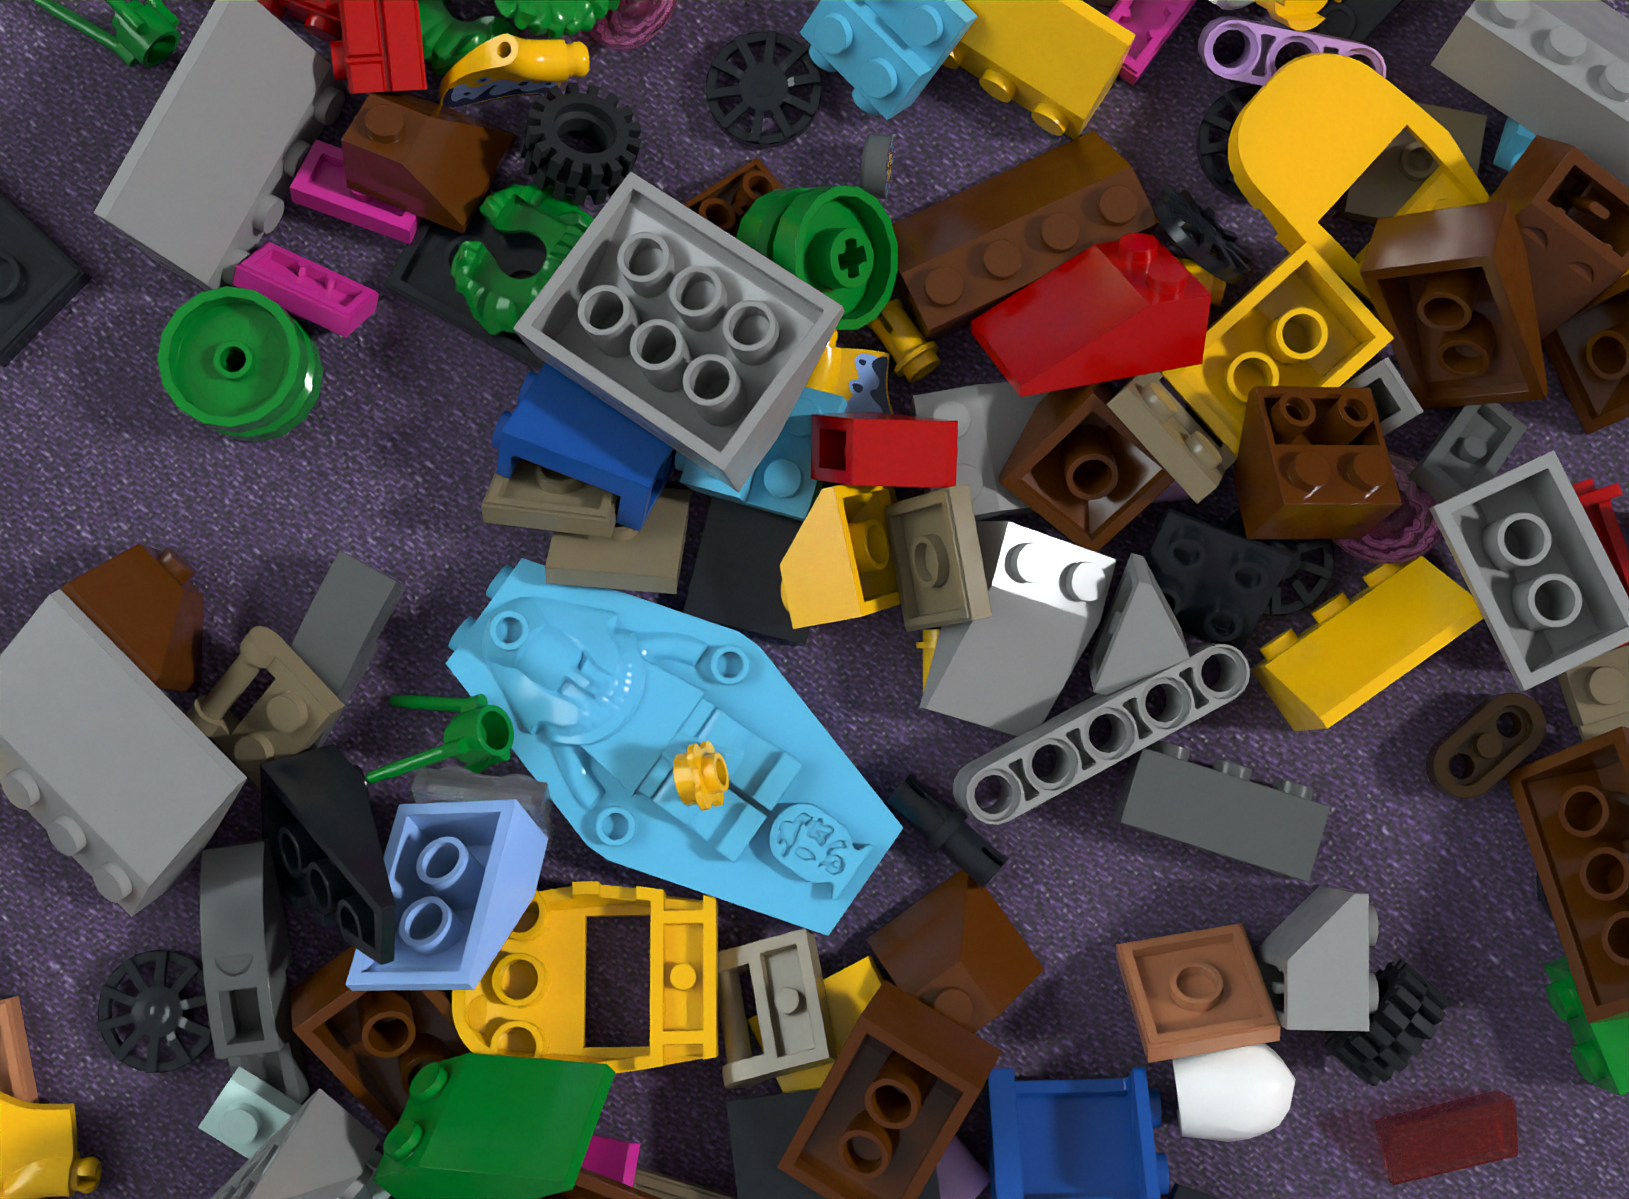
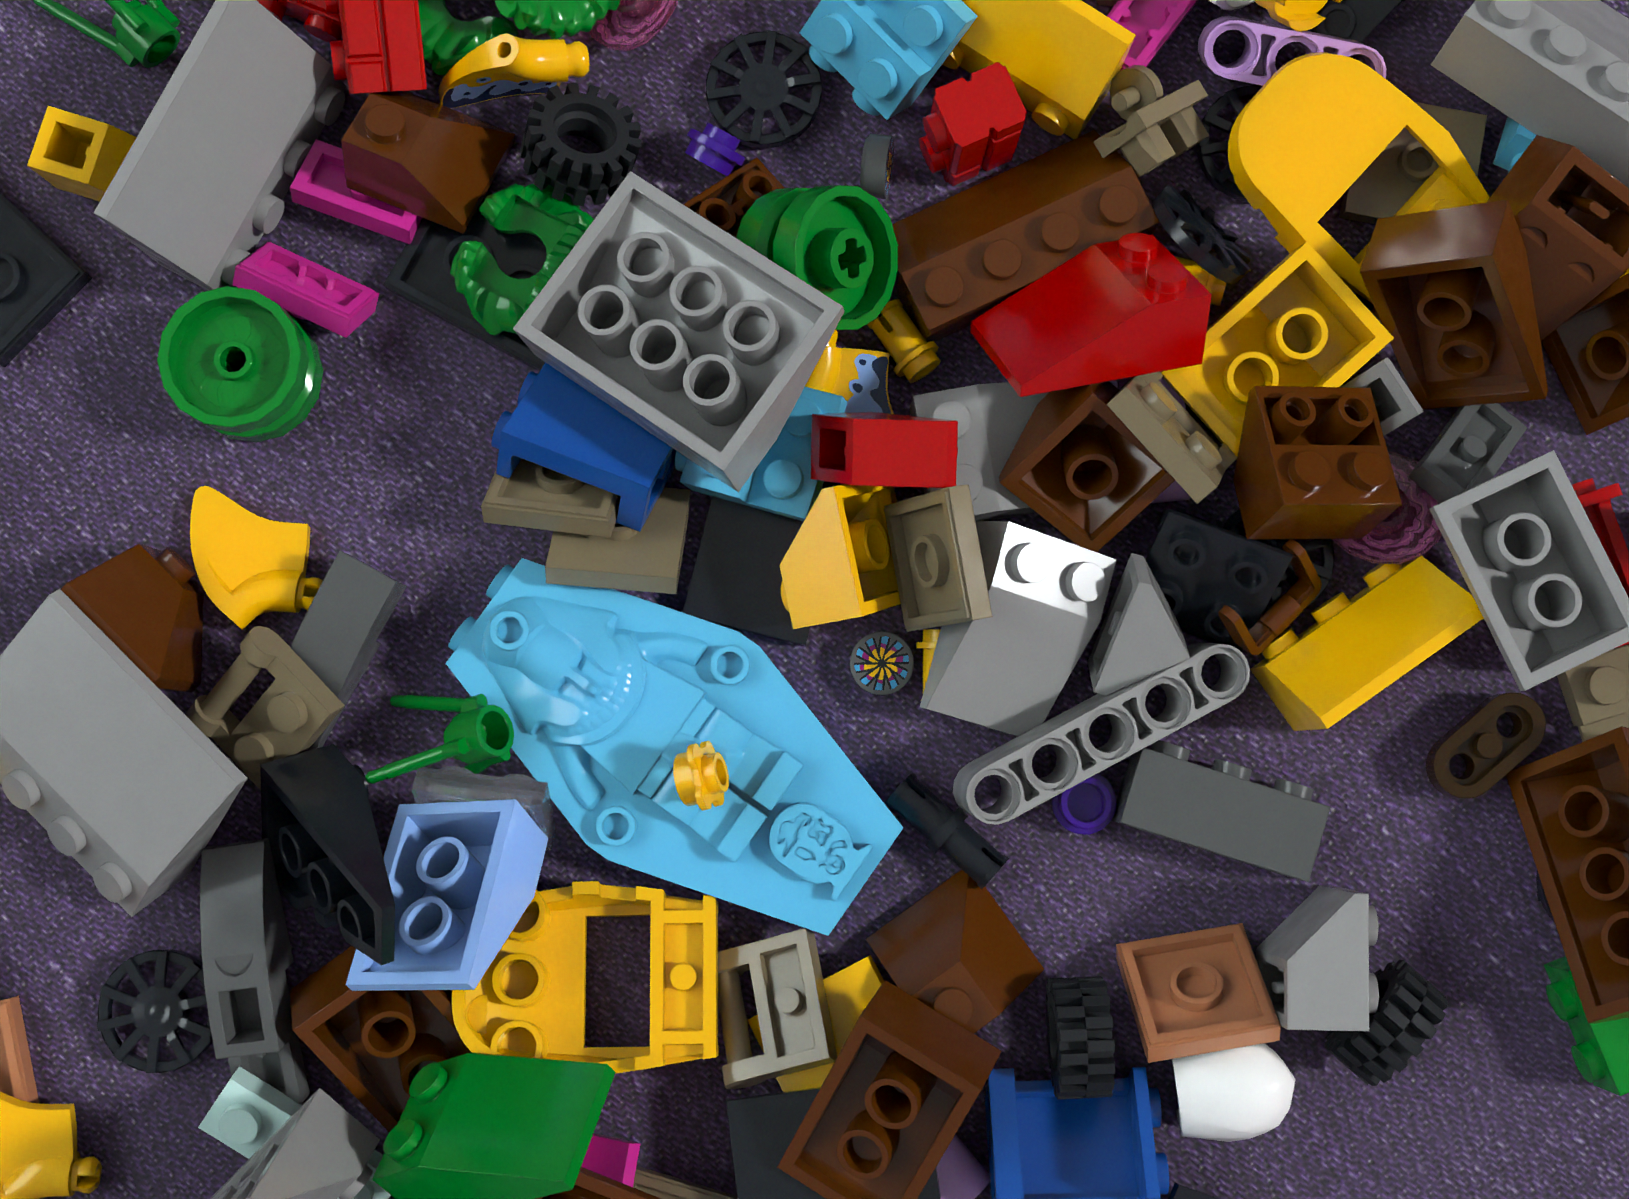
clear red slope [1374,1090,1518,1185] -> none
none -> yellow slope [27,106,137,202]
none -> yellow arm [190,486,323,630]
none -> dark purple plate [685,122,746,176]
none -> tile [850,631,914,696]
none -> red brick [919,62,1027,186]
none -> black tyre [1045,976,1115,1099]
none -> dark purple plate [1051,773,1116,835]
none -> dark tan hips [1093,65,1209,178]
none -> reddish brown piece [1218,539,1322,655]

